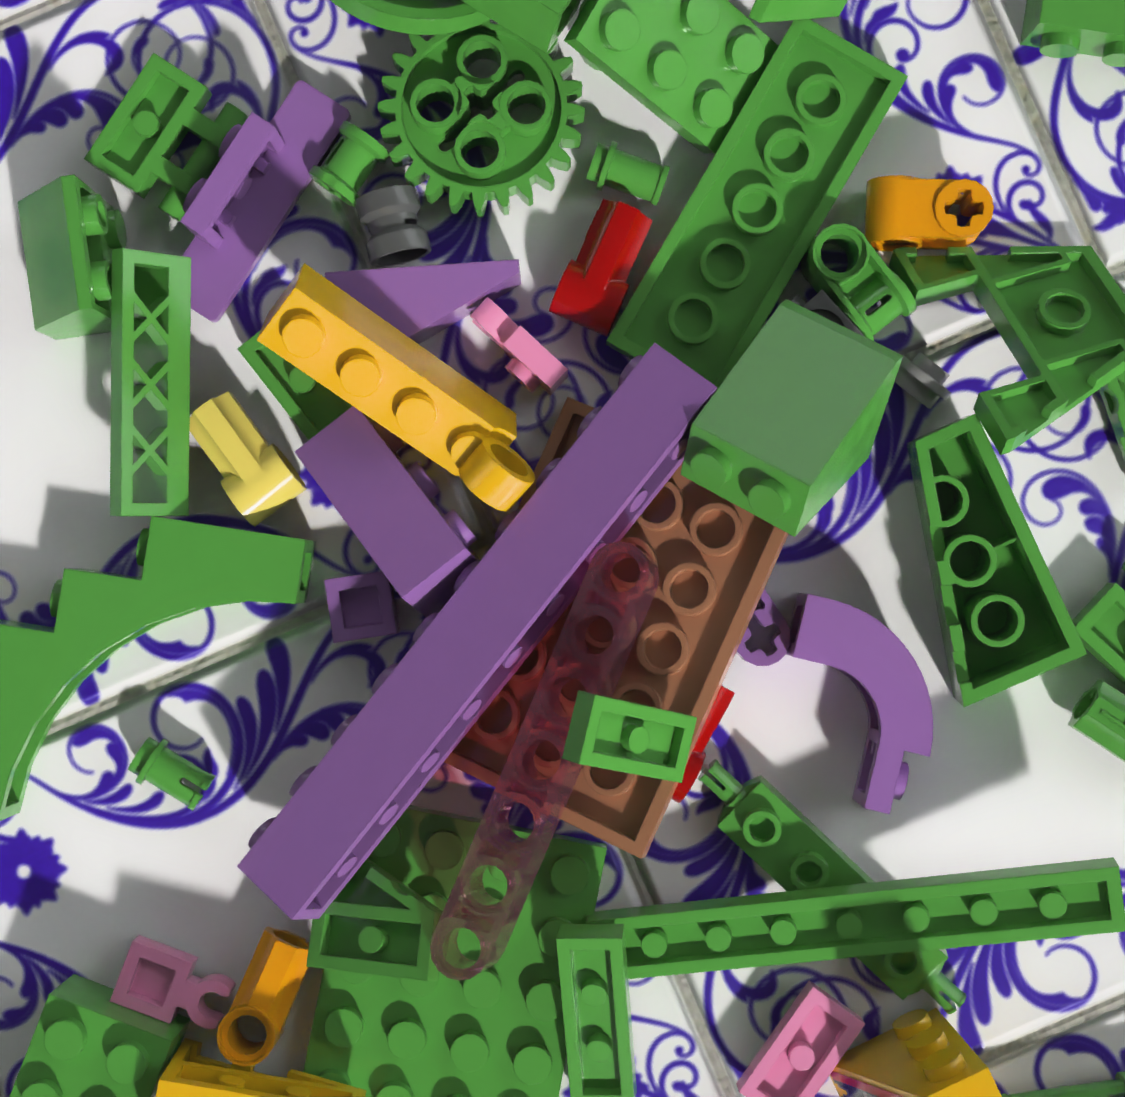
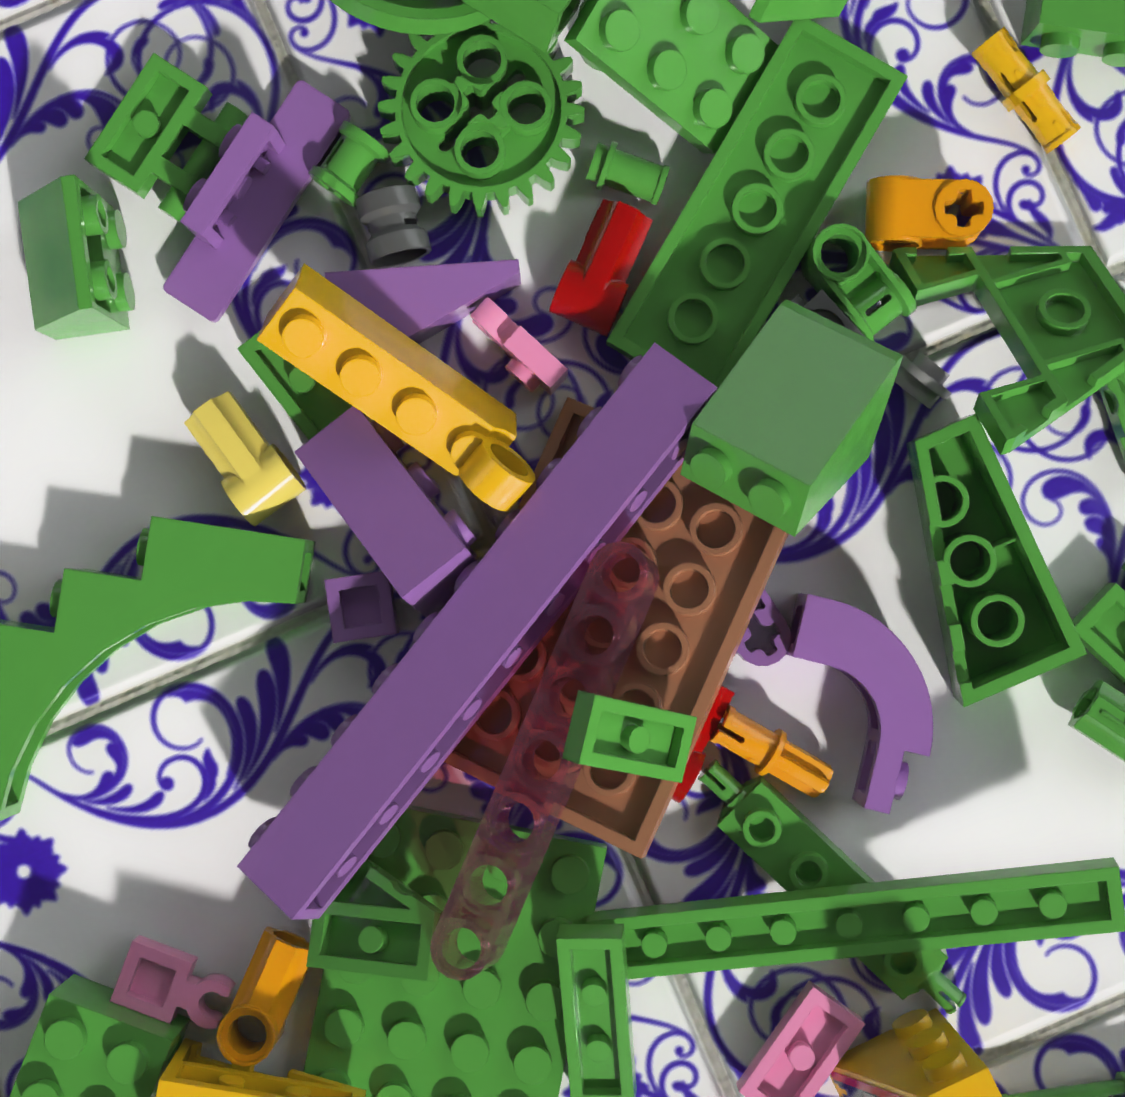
bright green fence [110,248,191,516] -> none
bright green pin [128,737,216,811] -> none
none -> light orange axle [710,705,833,798]
none -> yellow pin [971,26,1081,154]

